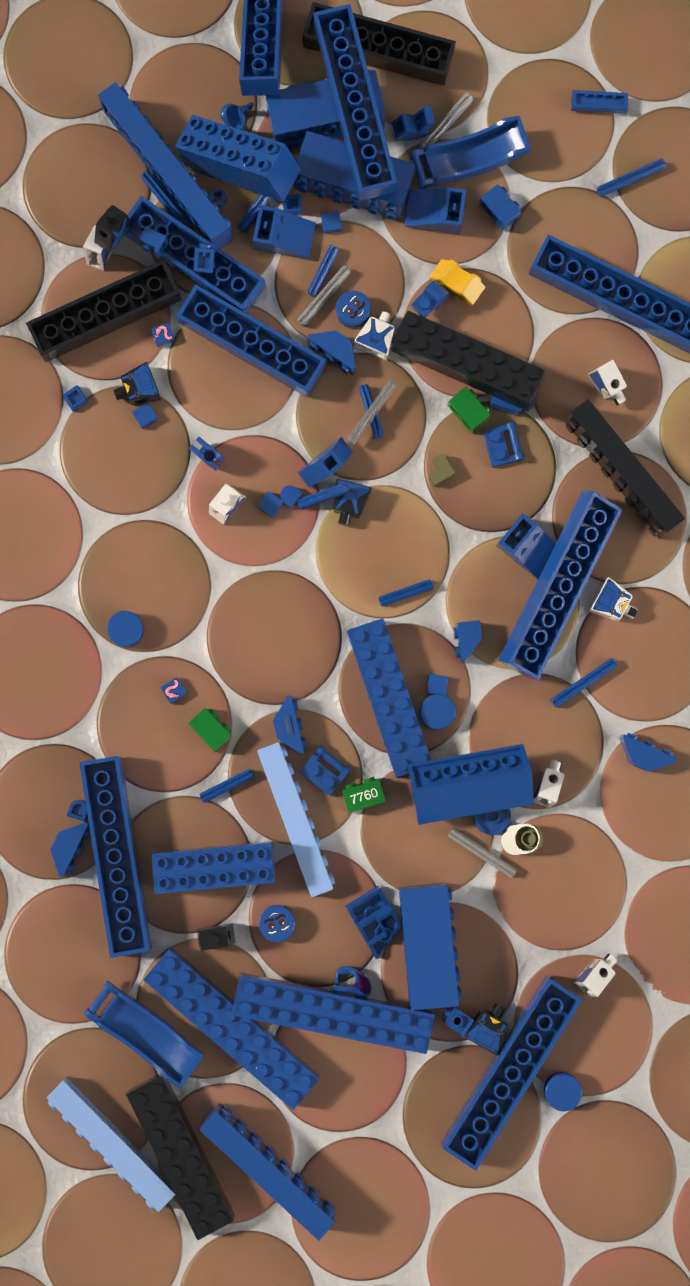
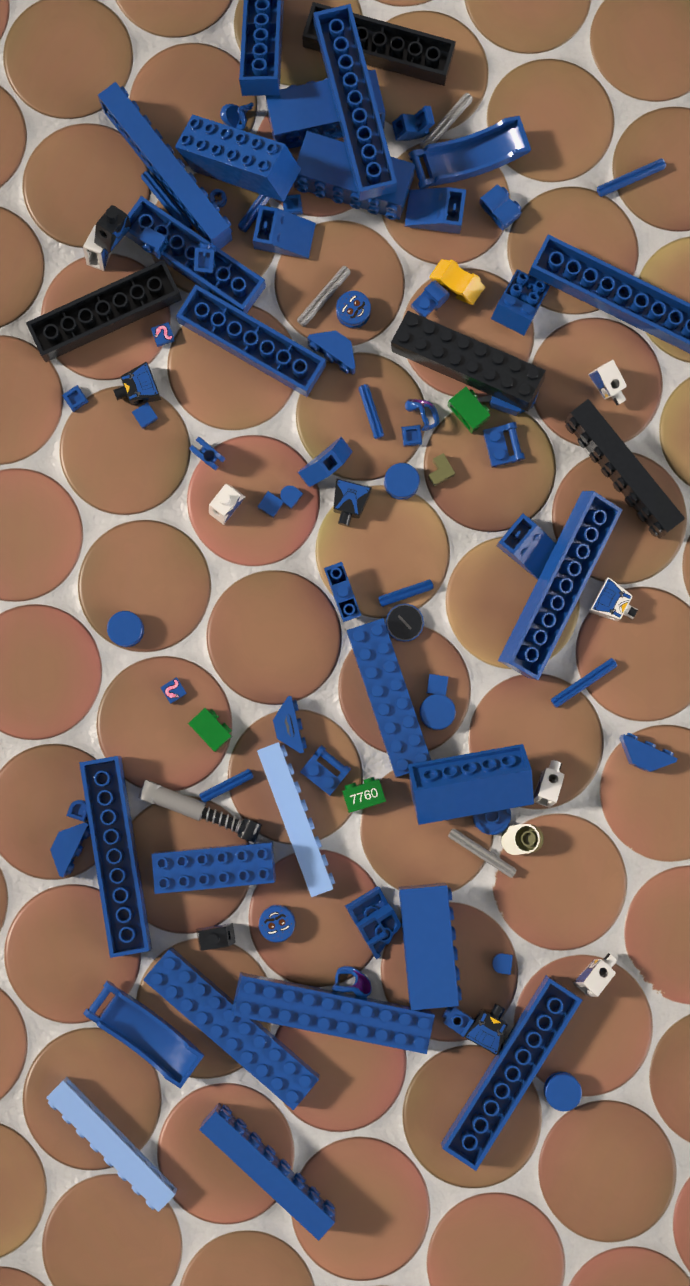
black brick [126,1073,235,1241] -> none
blue axle [297,483,349,509] -> none
blue axle [308,245,339,297] -> none
blue tile [321,211,342,234] -> none
light grey axle [347,379,397,446] -> none
torso [354,311,395,361] -> none
blue slope [453,621,482,662] -> none
blue plate [571,90,628,114] -> none
none -> piece [138,780,262,843]
none -> blue slope [324,562,362,622]
none -> blue head [384,463,420,500]
none -> black tile [386,604,424,642]
none -> blue tile [401,425,422,447]
none -> blue piece [405,399,440,431]
none -> blue slope [491,269,550,336]
none -> blue tile [492,953,513,975]

